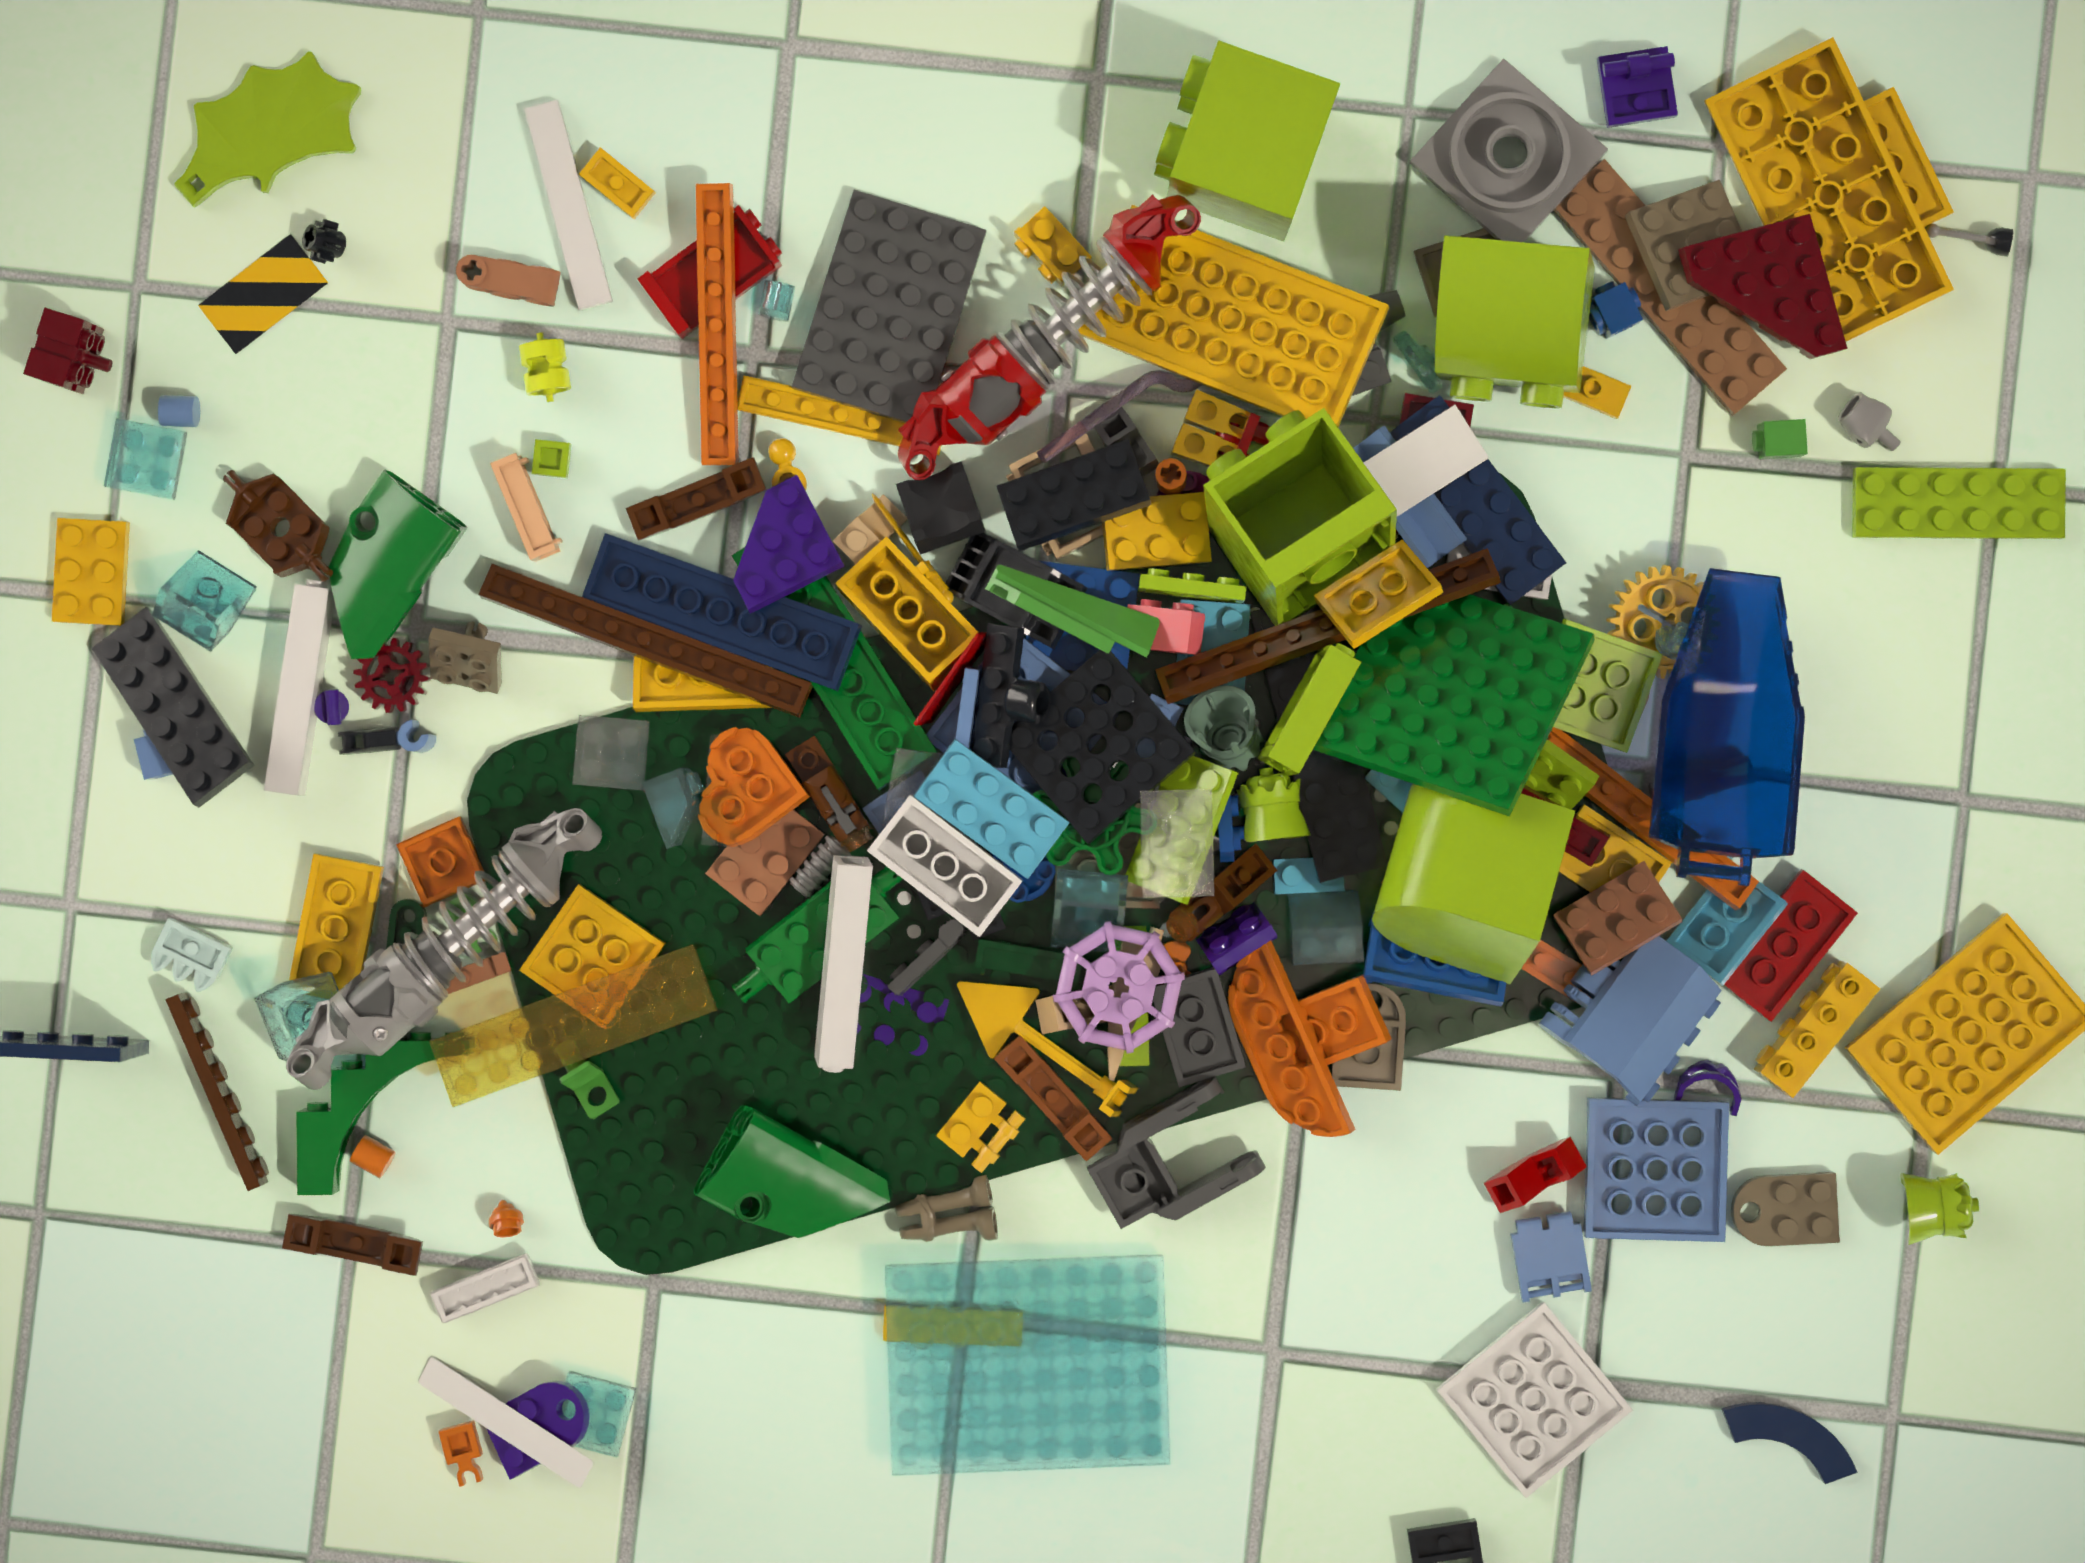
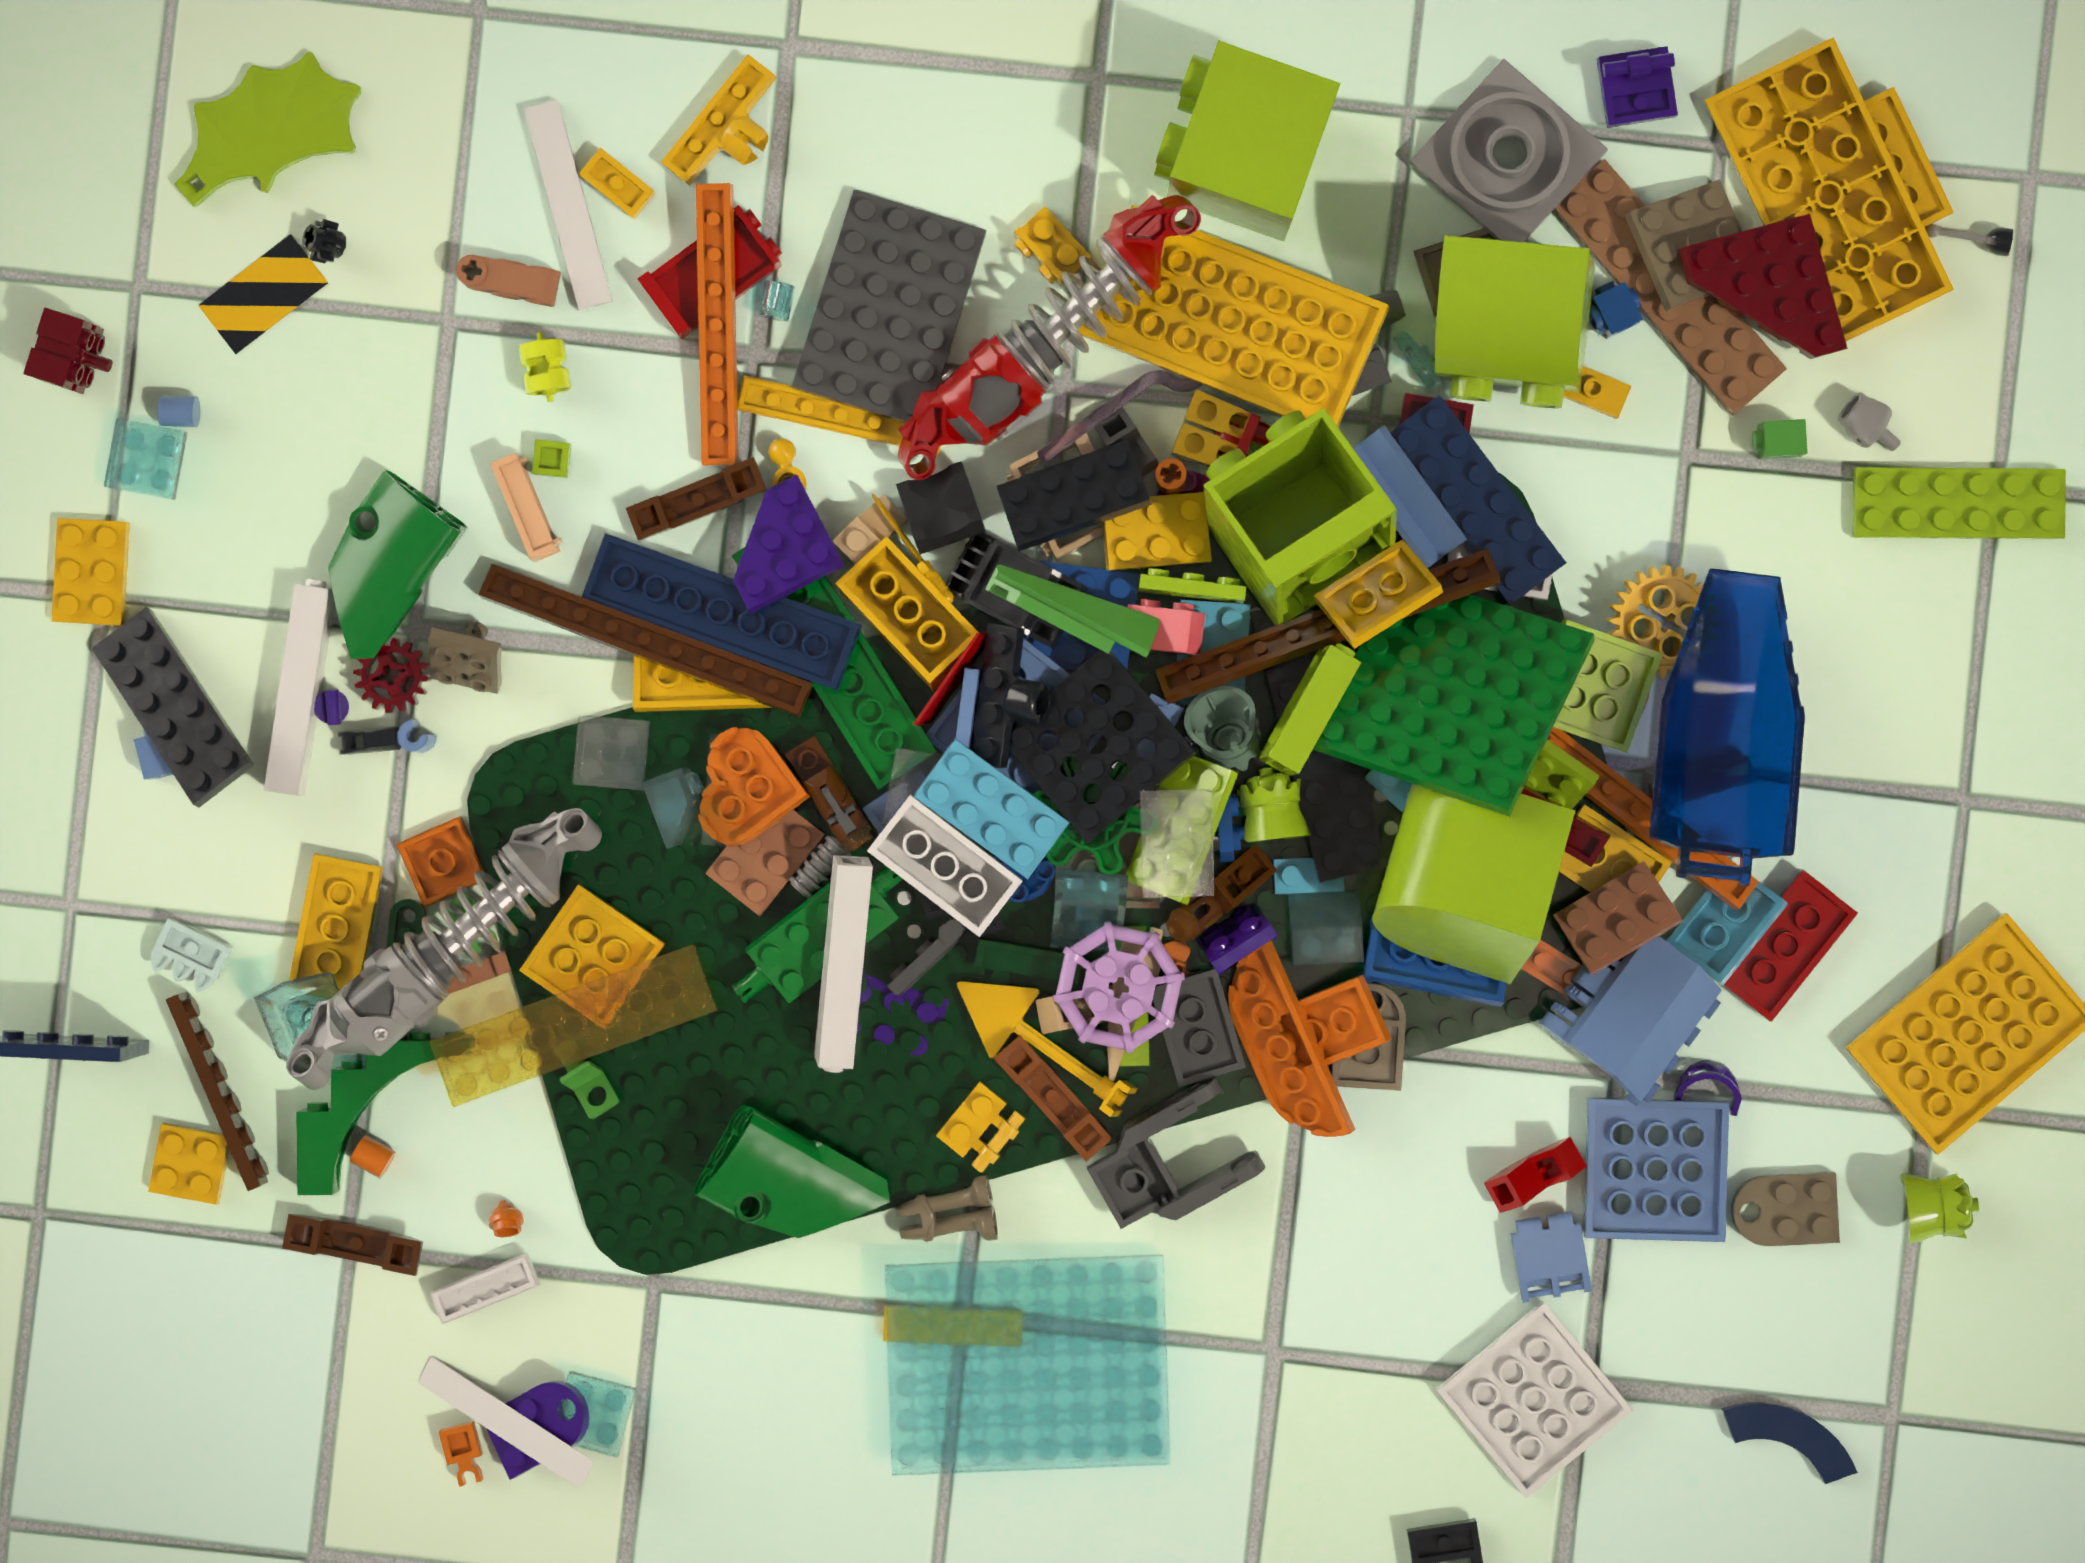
clear light blue slope [152,550,257,652] -> none
reddish brown plate [223,470,333,582] -> none
white sticker [1363,405,1489,516] -> none
clear light blue plate [1655,622,1690,660] -> none
yellow brick [1754,961,1881,1098] -> none
none -> yellow plate [148,1122,230,1205]
none -> yellow plate [661,54,777,186]

